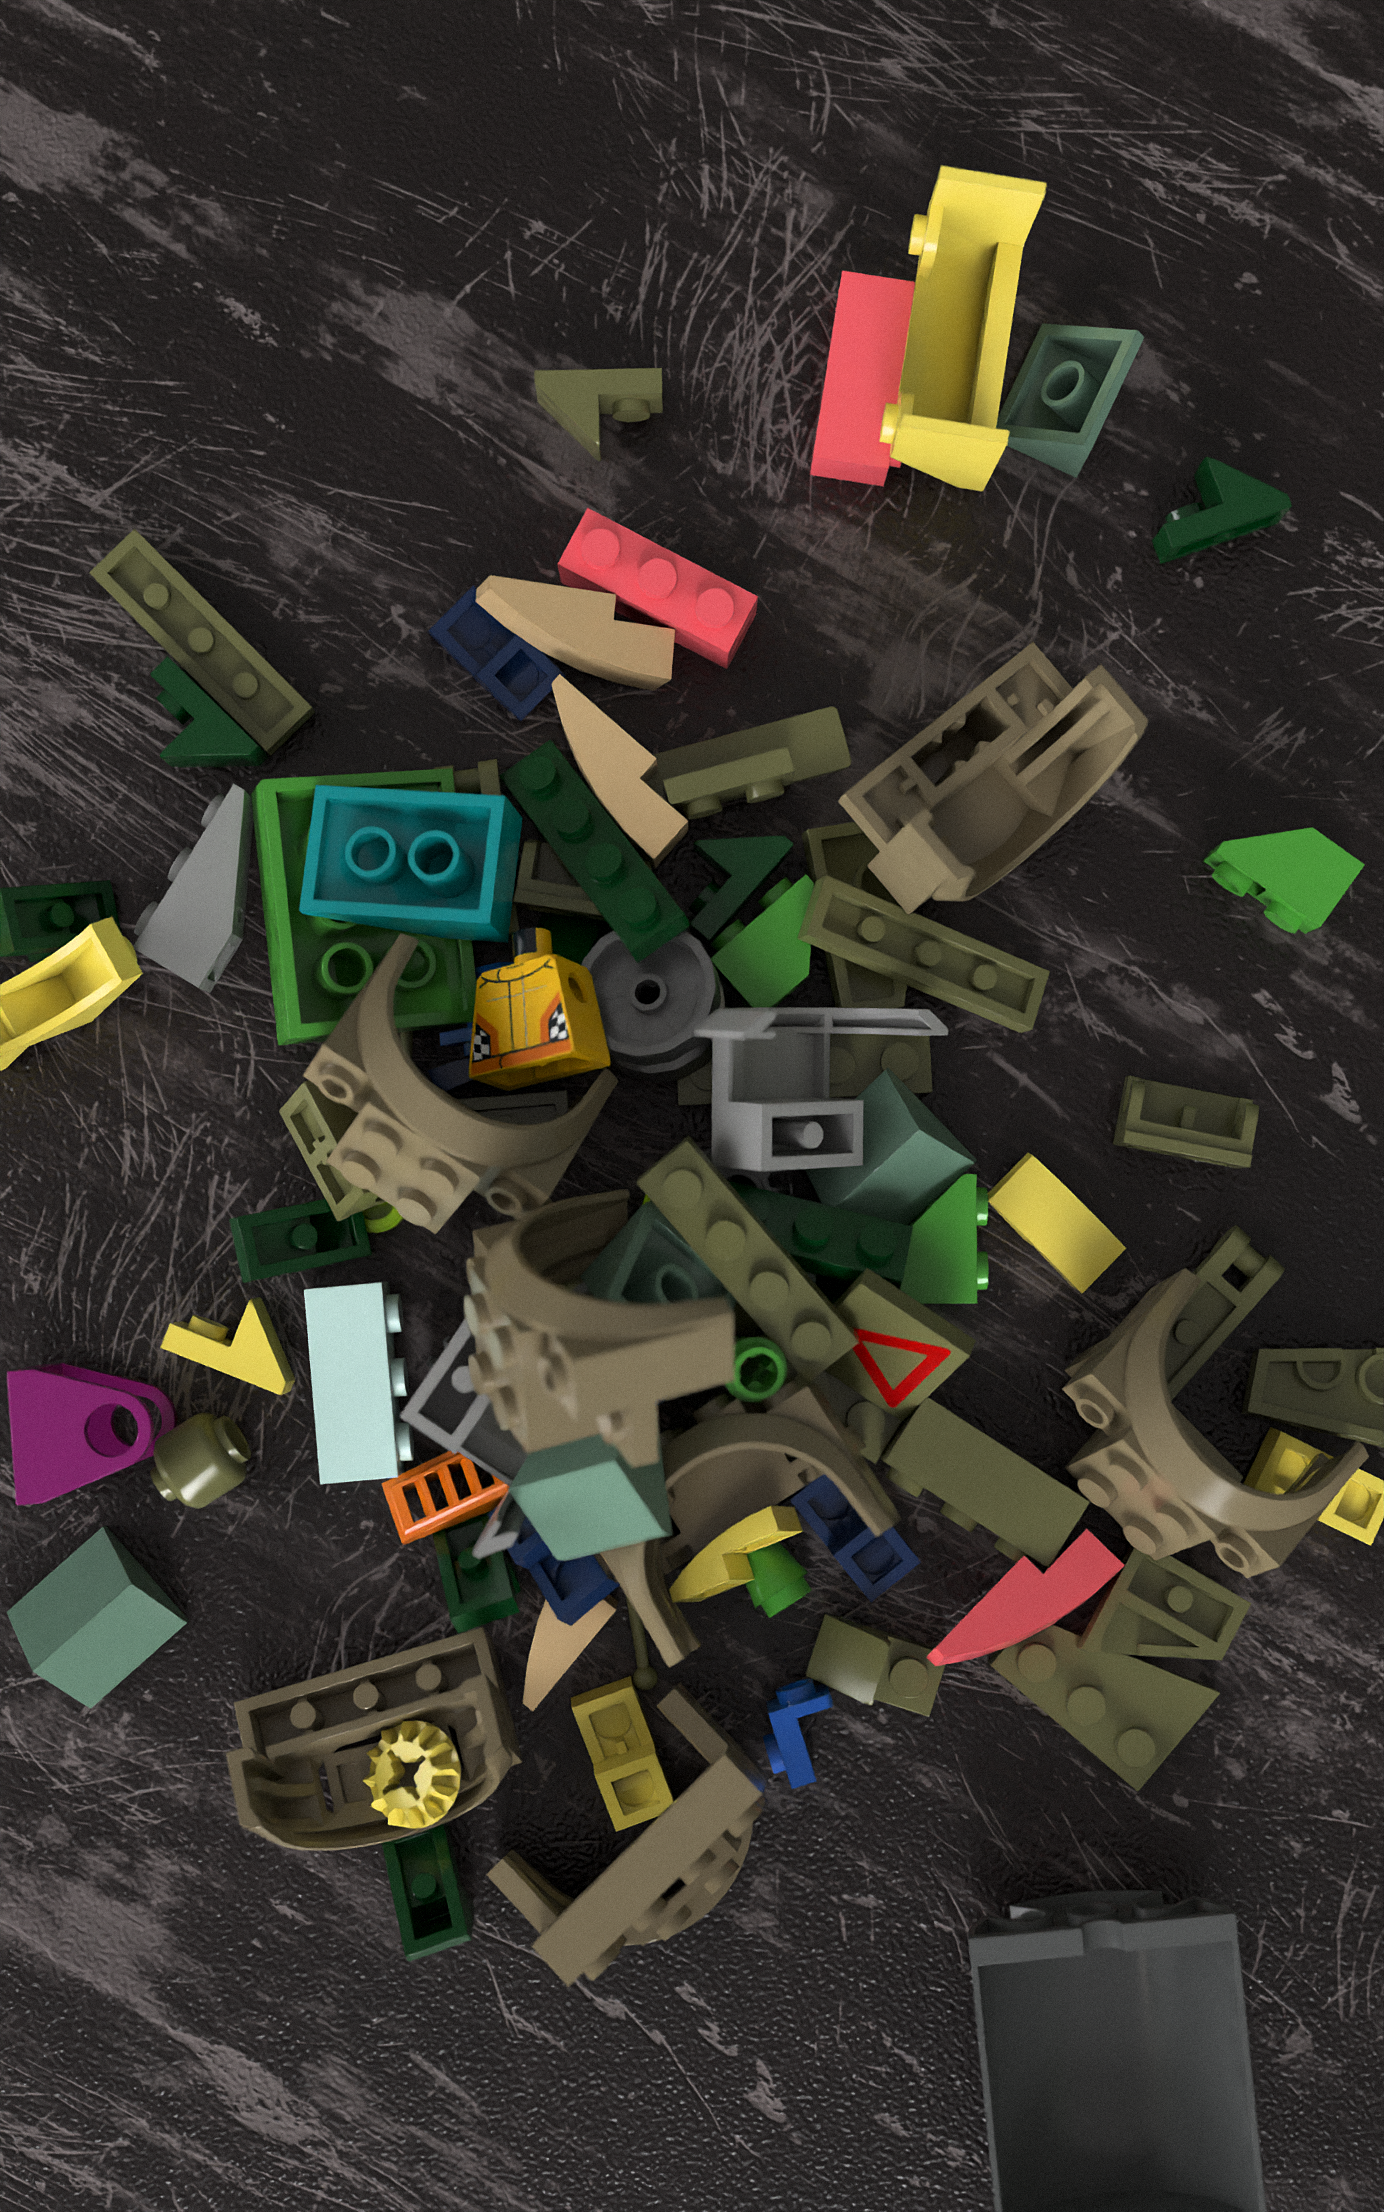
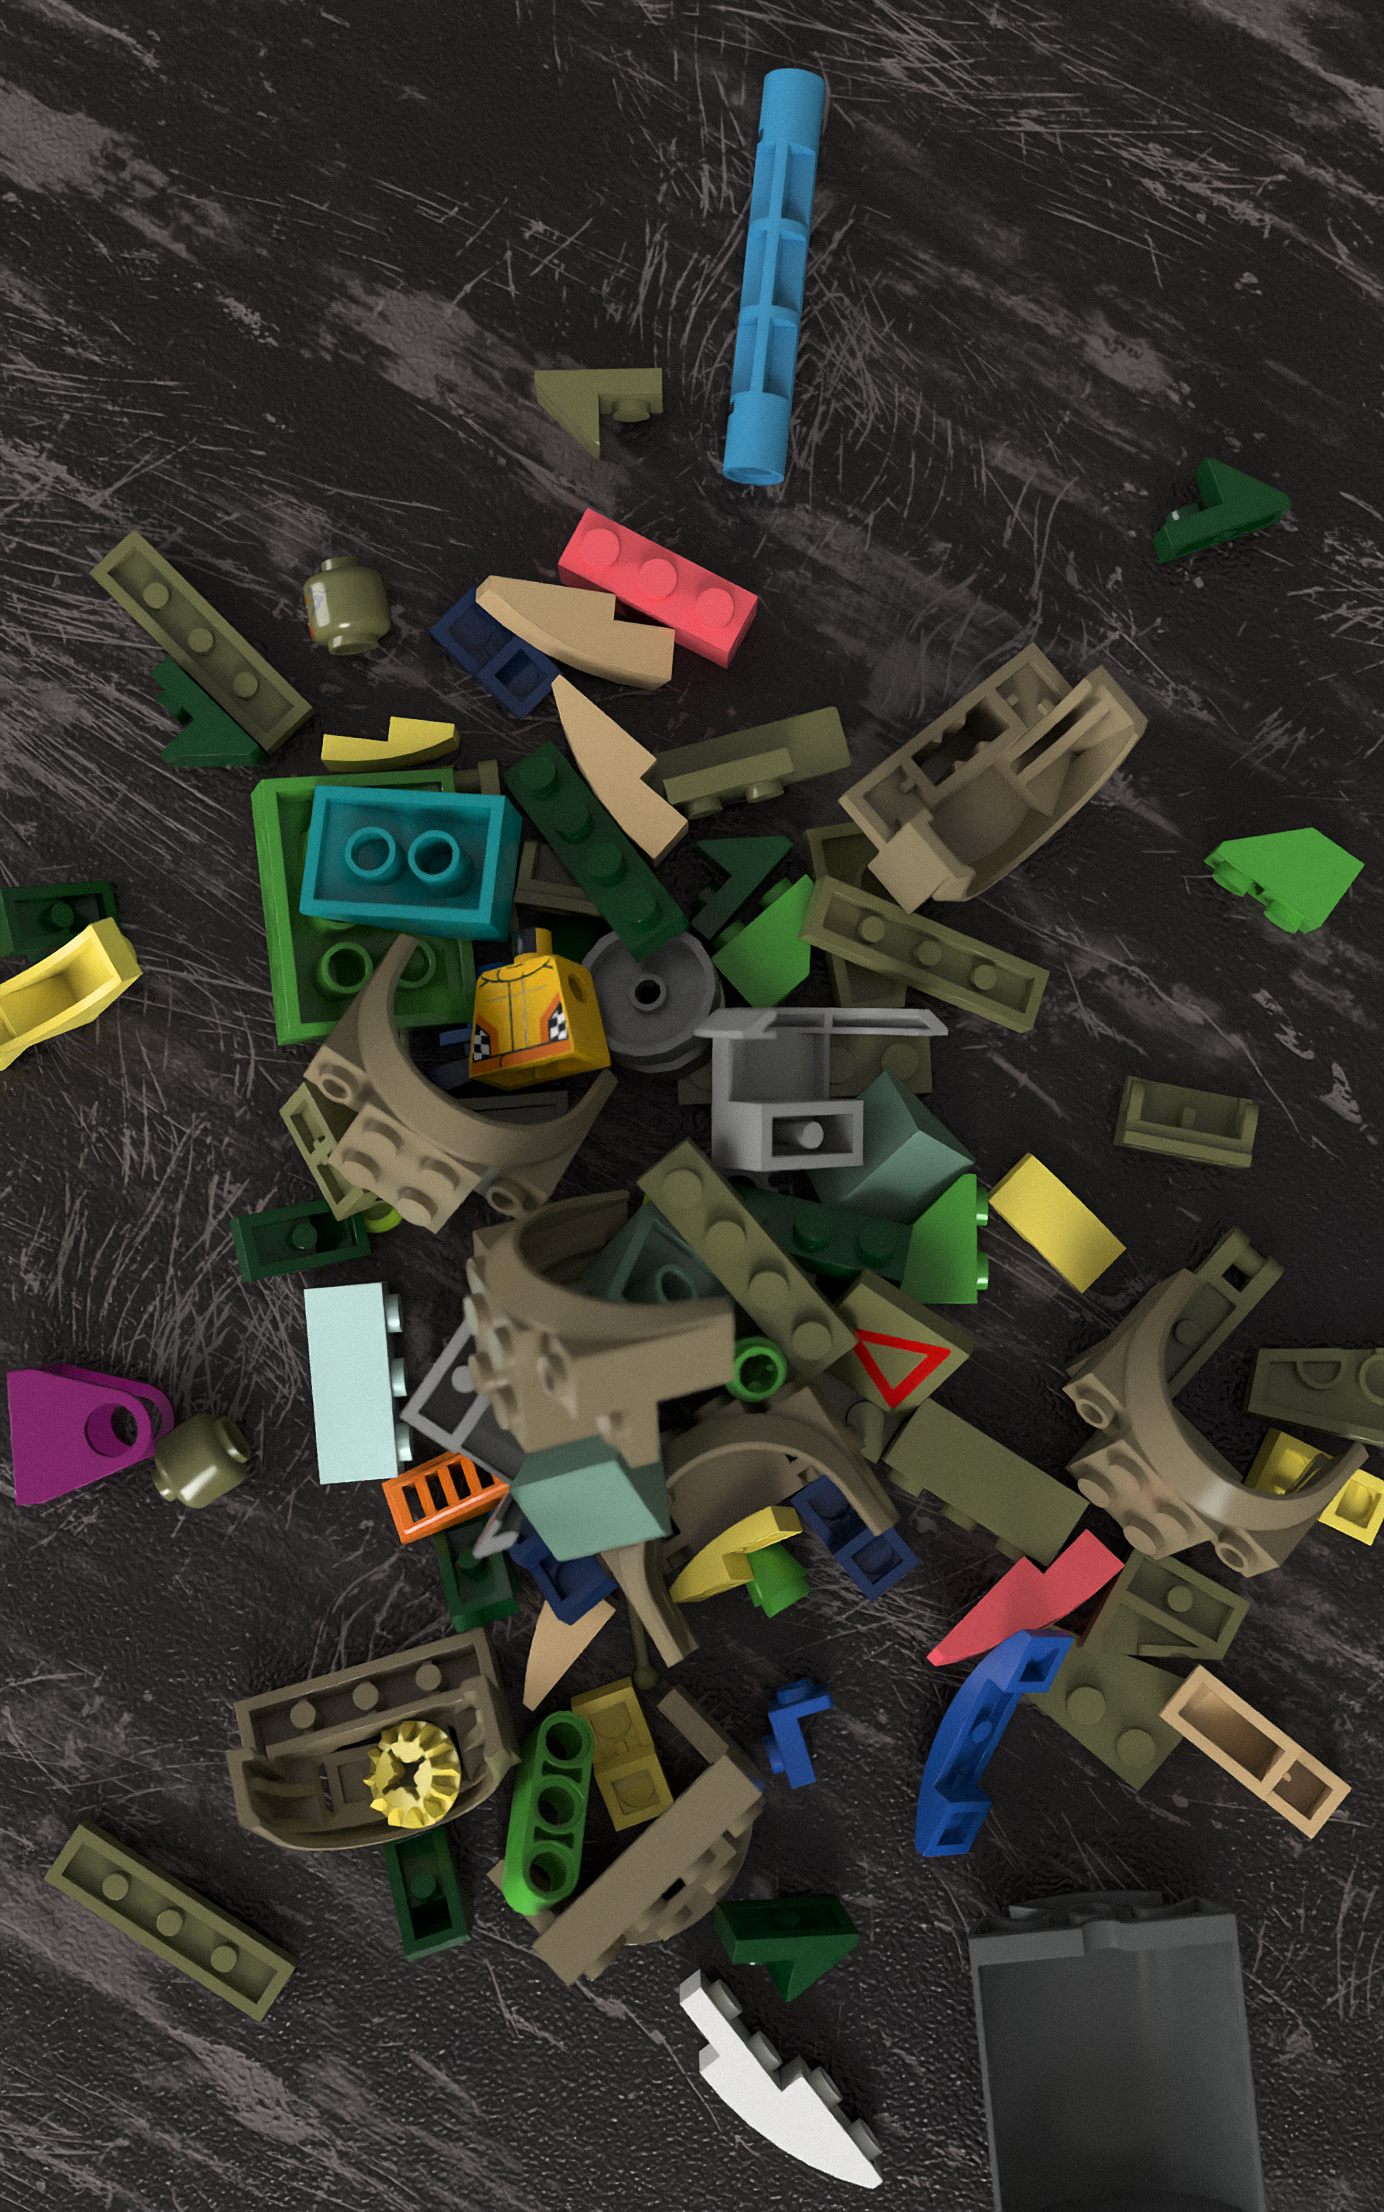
sand green slope [6,1525,189,1709] -> none
light grey slope [133,784,253,993] -> none
light yellow slope [160,1297,295,1395] -> none
olive slope [805,1612,945,1717] -> none
coral brick [810,270,915,486] -> none
light yellow windscreen [879,166,1047,492] -> none
sand green slope [996,323,1144,478] -> none
none -> olive plate [44,1818,299,2022]
none -> olive head [303,556,391,655]
none -> light yellow slope [321,716,460,772]
none -> bright green beam [502,1711,594,1916]
none -> white slope [680,1969,883,2189]
none -> dark green slope [713,1896,860,2002]
none -> dark azure piece [722,68,826,486]
none -> blue slope [915,1629,1075,1857]
none -> tan slope [1158,1663,1352,1839]

